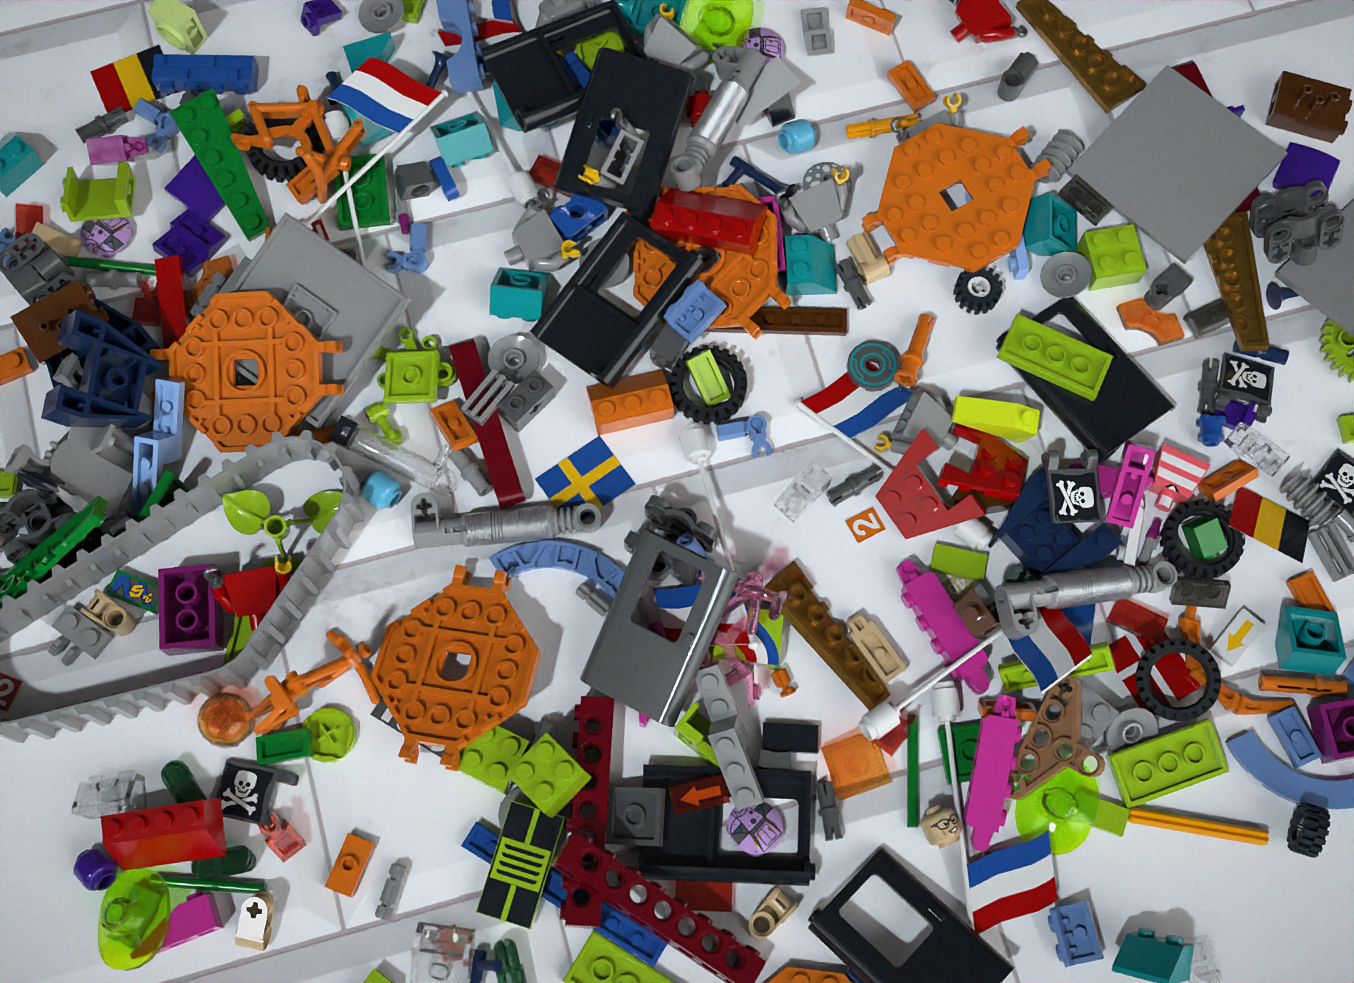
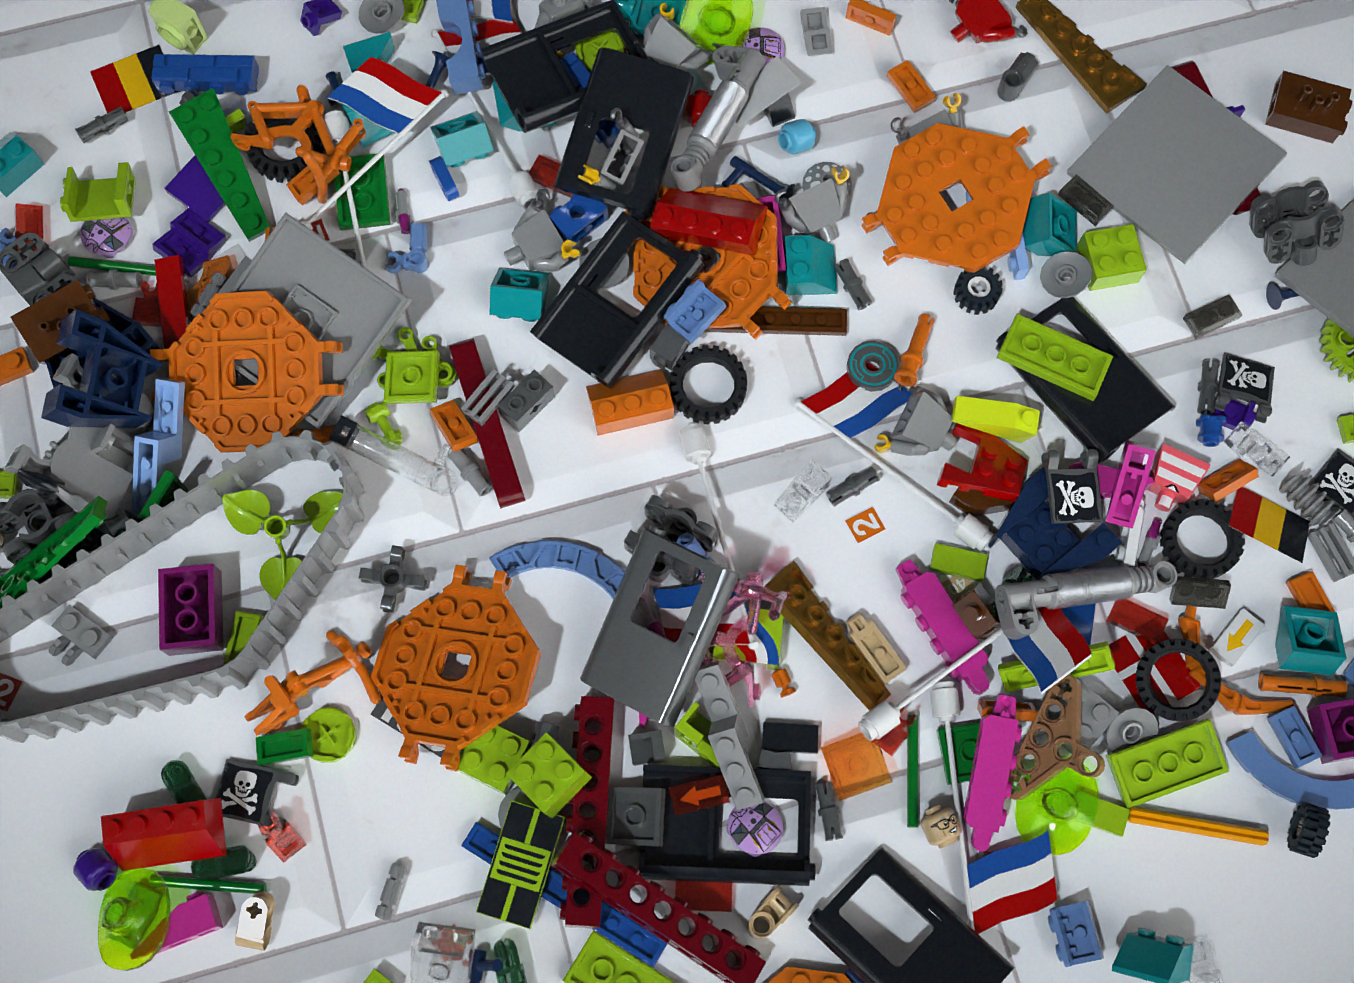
tan sticker [31,222,83,257] -> none
clear slope [72,770,147,819] -> none
tan piece [79,589,136,636] -> none
magenta hinge [86,135,149,166] -> none
tile [105,569,159,615] -> none
medium blue bar [134,98,180,154] -> none
clear orange cylinder [197,692,256,749] -> none
red torso [203,556,292,631] -> none
orange plate [324,833,375,898] -> none
medium azure head [361,470,402,510] -> none
dark grey brick [392,161,435,201] -> none
piece [411,493,602,549] -> none
light grey dish [488,335,540,384] -> none
blue sticker [535,435,635,521] -> none
light grey axle [575,582,611,618] -> none
lime tile [685,349,731,407] -> none
medium blue bar [716,414,772,458] -> none
light orange axle [845,113,919,139] -> none
tan piece [846,232,890,285] -> none
red wing [875,429,987,540] -> none
light grey piece [1030,129,1083,184] -> none
clear orange tile [1116,298,1185,346] -> none
dark grey piece [1143,263,1194,311] -> none
green brick [1181,516,1228,560] -> none
pearl gold wing [1203,212,1270,352] -> none
dark blue piece [1232,339,1289,365] -> none
dark purple slope [1273,142,1340,197] -> none
none -> dark grey pin [358,545,427,613]
none -> dark grey panel [628,730,665,766]

